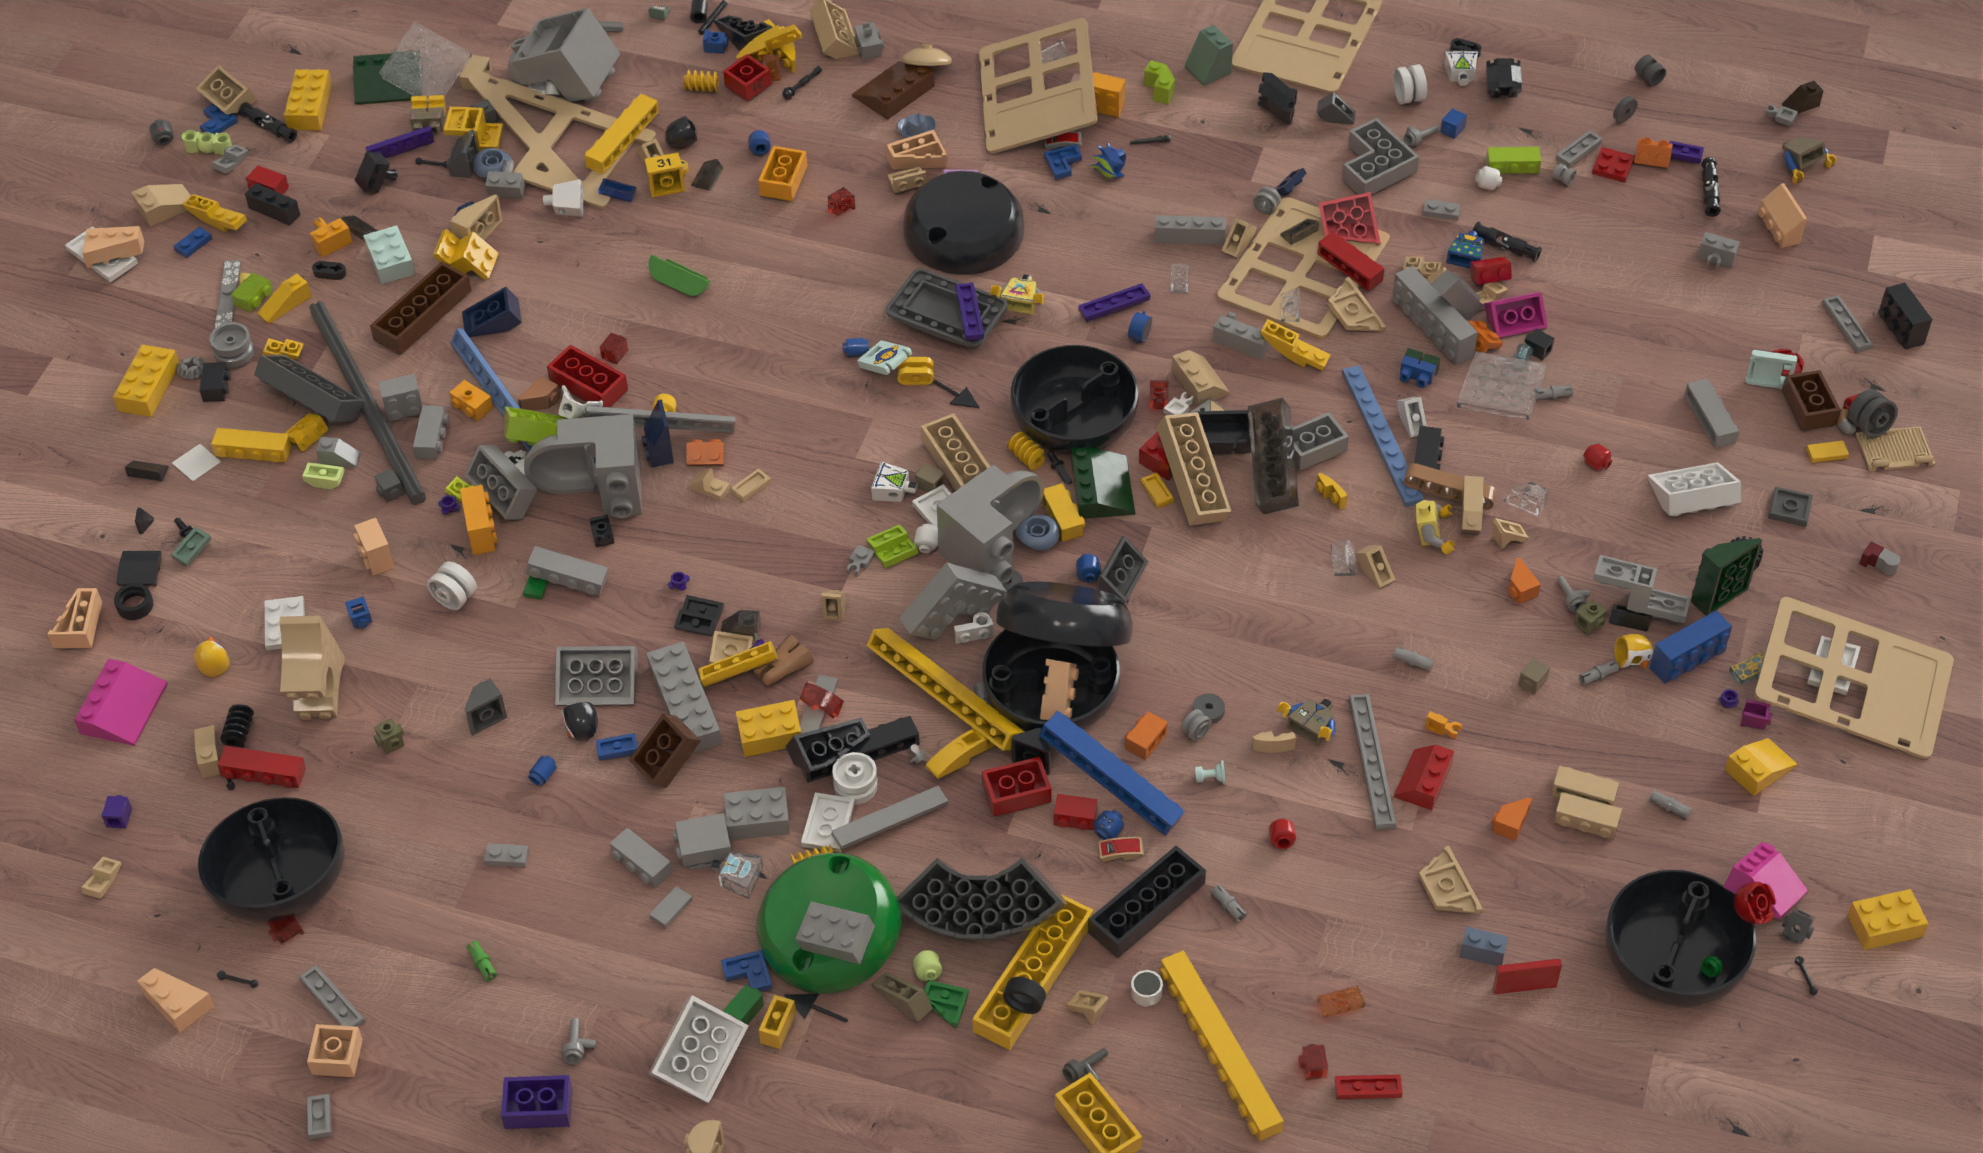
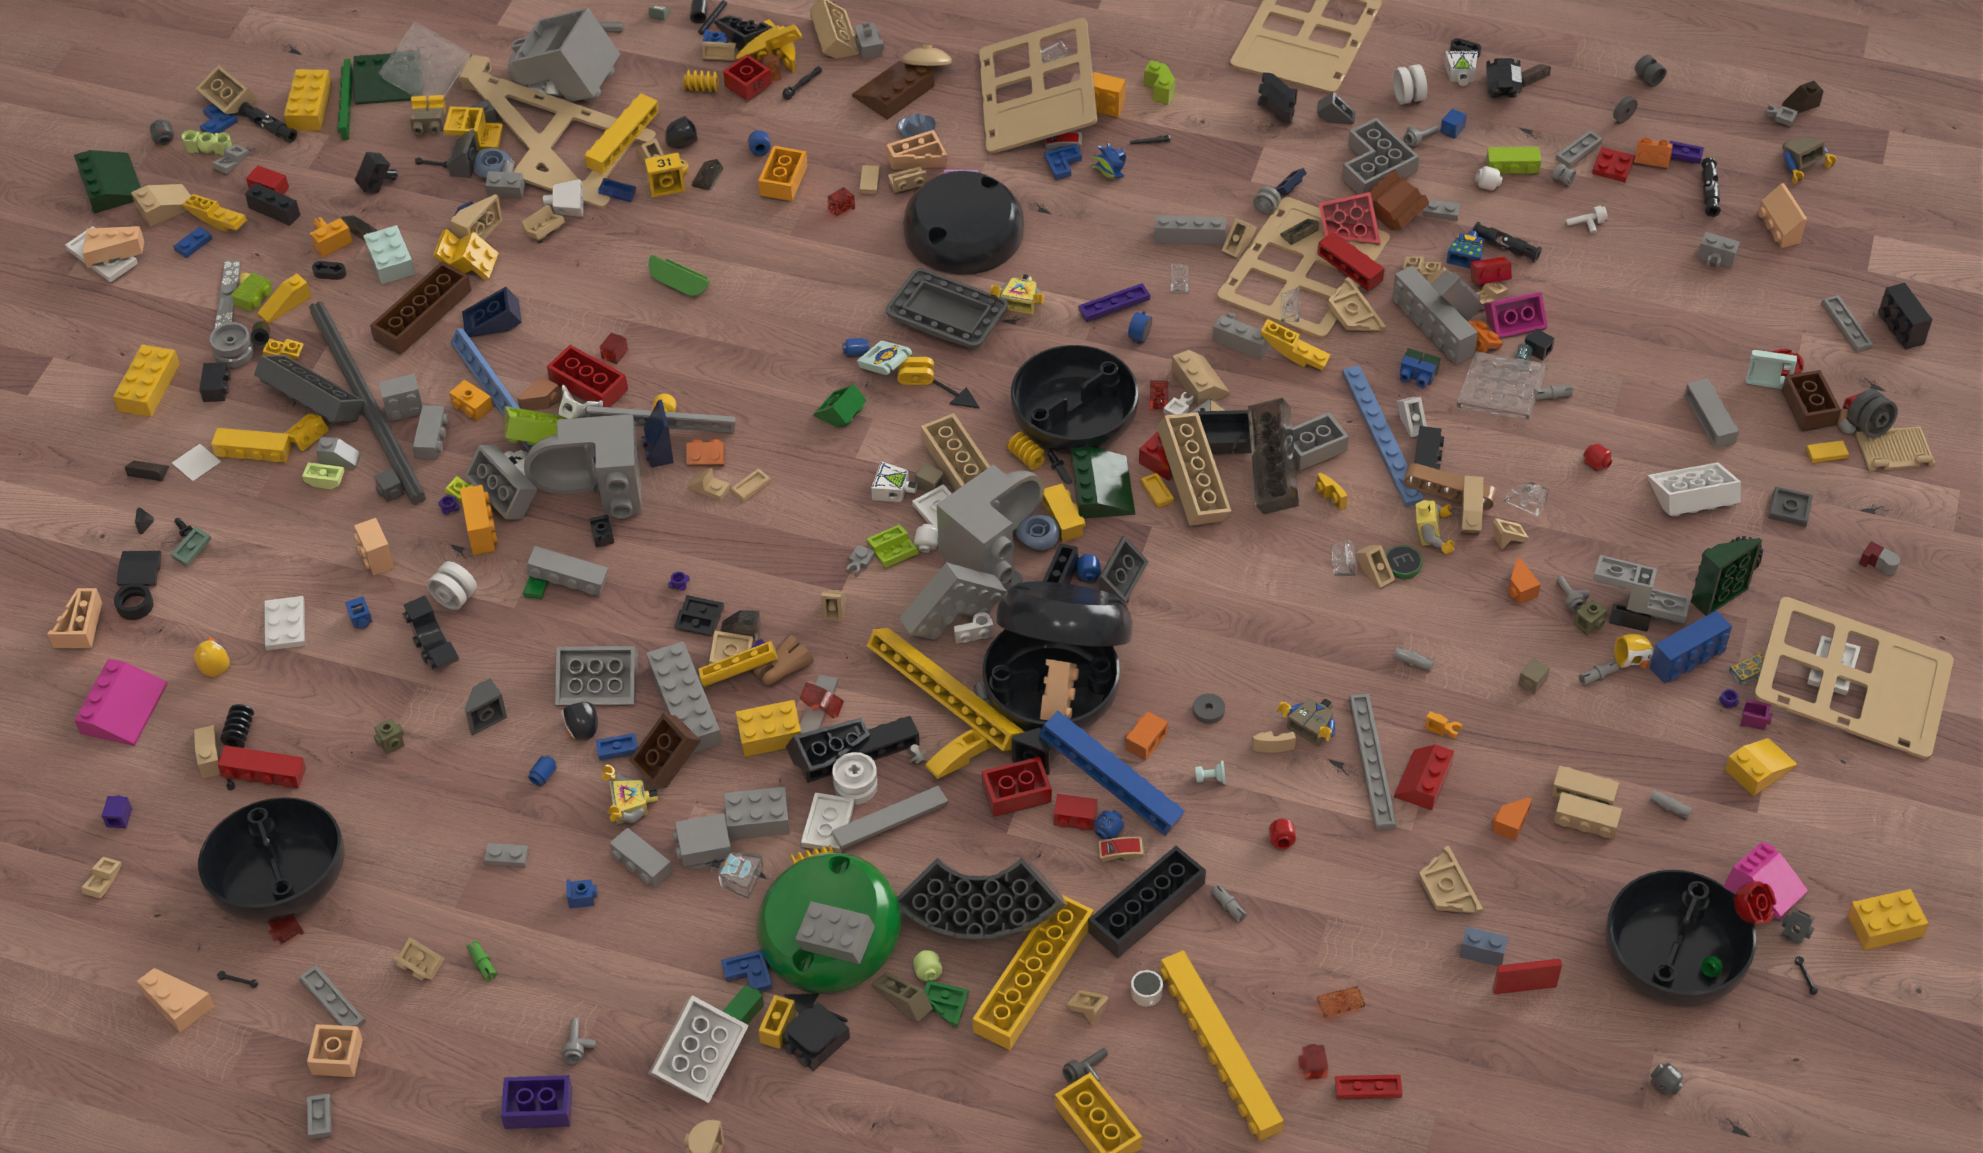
light grey gear [176,355,205,379] -> none
tan piece [279,616,345,720] -> none
dark purple plate [365,126,434,159] -> none
light grey tile [649,886,693,928] -> none
dark purple plate [956,282,984,341] -> none
black tyre [1003,977,1046,1014] -> none
light grey wheel [1181,709,1212,741] -> none
sand green slope [1185,25,1233,86] -> none
none -> dark green slope [74,150,141,213]
none -> black brick [251,322,270,345]
none -> green plate [337,59,353,140]
none -> tan bracket [392,937,445,981]
none -> black brick [402,595,459,671]
none -> tan bracket [521,205,565,240]
none -> blue brick [566,879,598,909]
none -> torso [601,765,658,824]
none -> tan tile [702,41,736,61]
none -> black brick [782,1002,850,1072]
none -> green slope [813,384,867,427]
none -> tan tile [860,165,880,194]
none -> black brick [1042,543,1079,584]
none -> dark orange slope [1367,170,1430,230]
none -> black tile [1385,545,1423,579]
none -> clear smoke slope [1521,64,1551,87]
none -> white piece [1566,206,1608,234]
none -> dark grey head [1650,1063,1684,1096]

